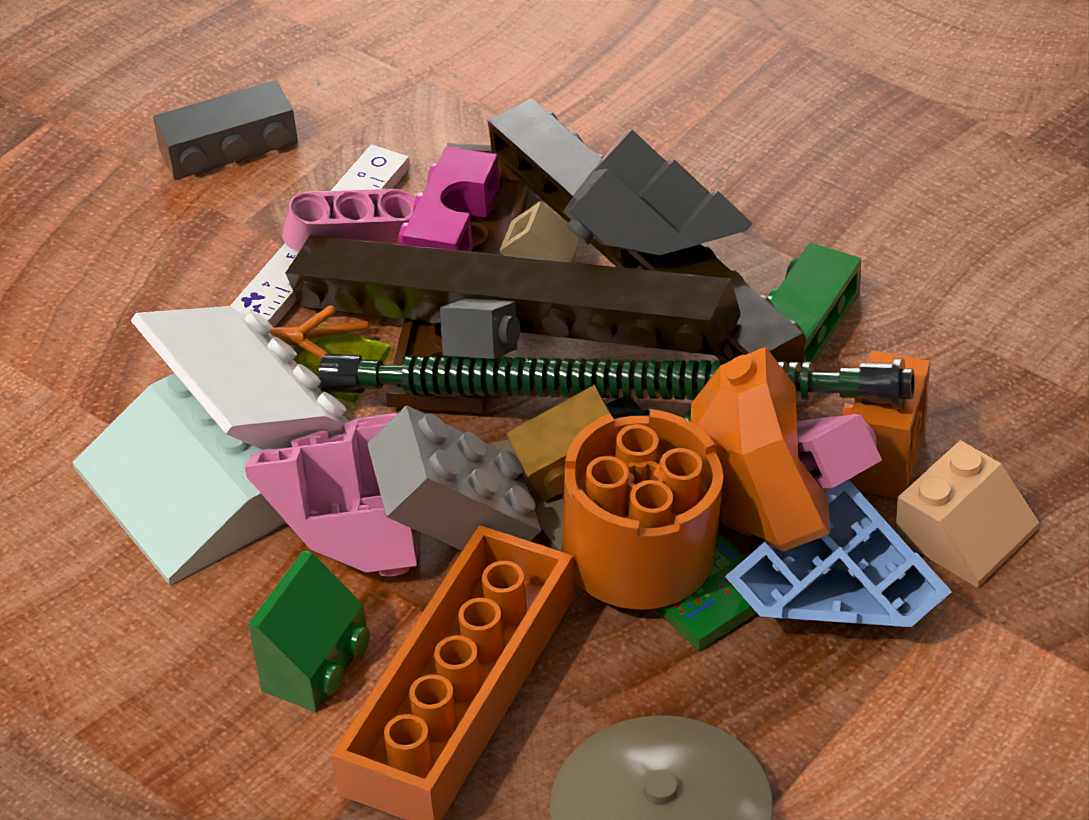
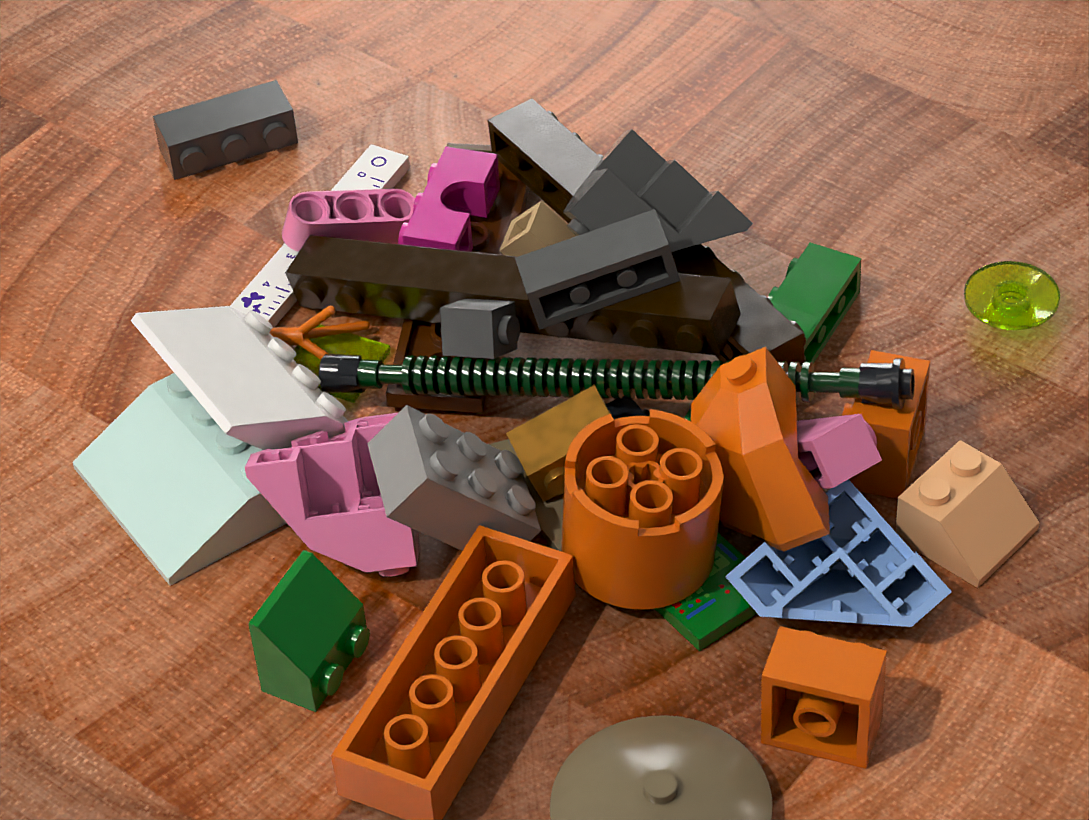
none -> dark grey brick [515,209,680,330]
none -> orange brick [761,626,887,769]
none -> clear neon green dish [964,261,1060,330]

